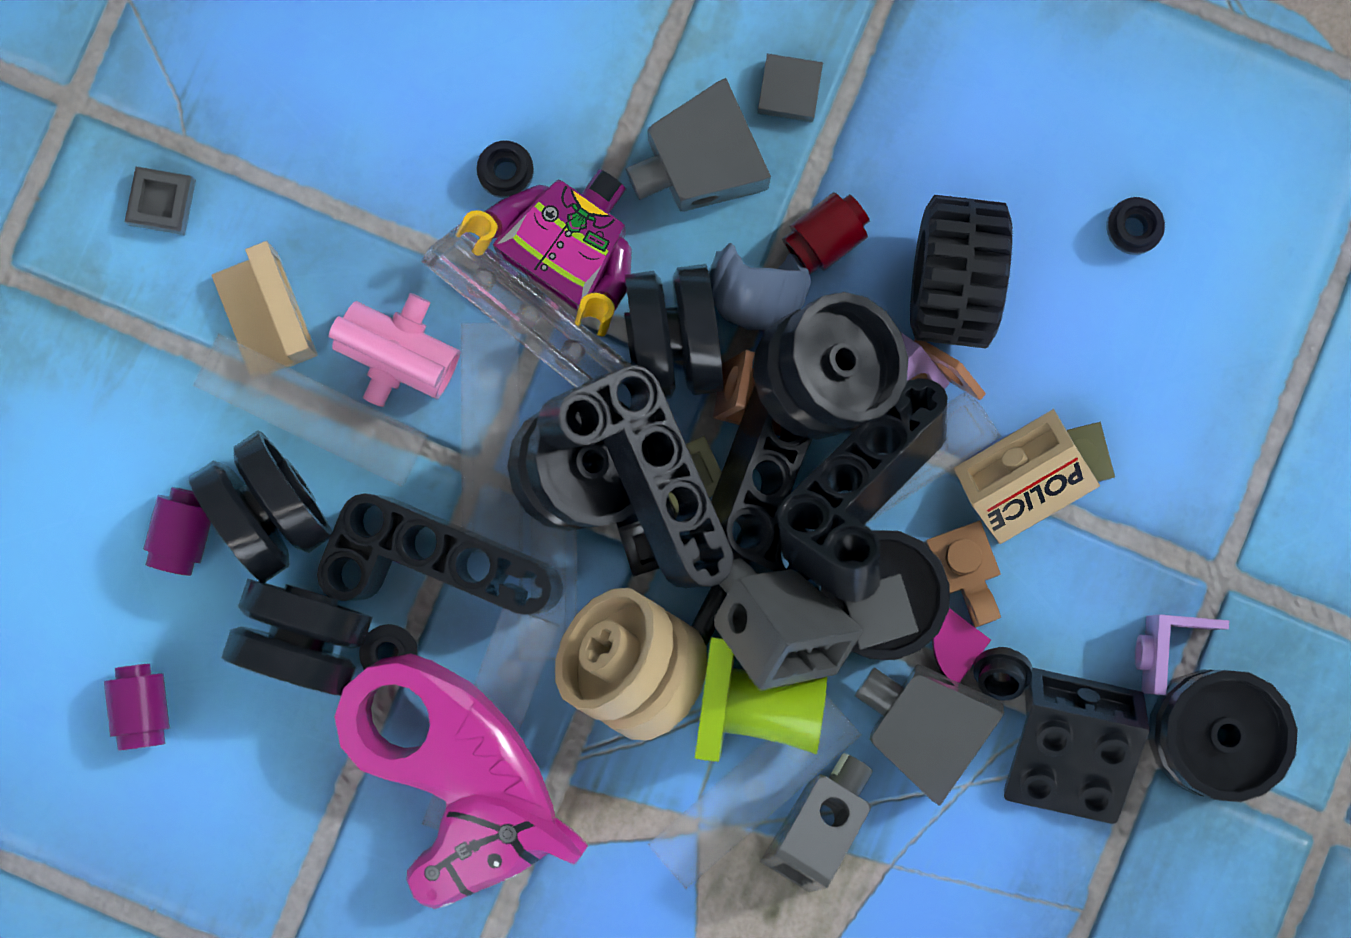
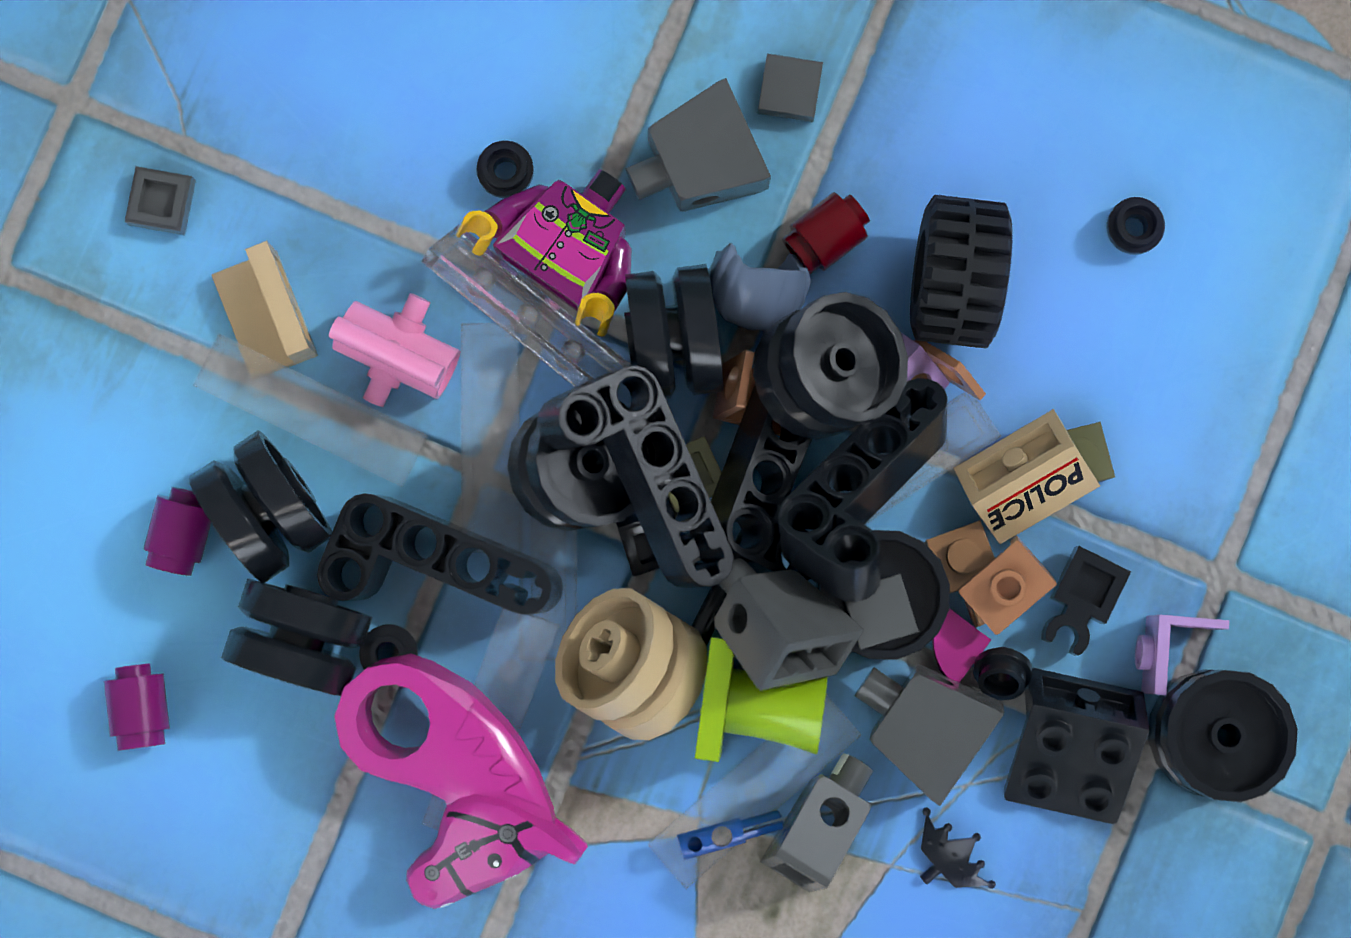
none -> blue pin [677,810,784,860]
none -> black piece [920,807,996,889]
none -> nougat bracket [959,535,1057,635]
none -> black plate [1041,546,1131,656]

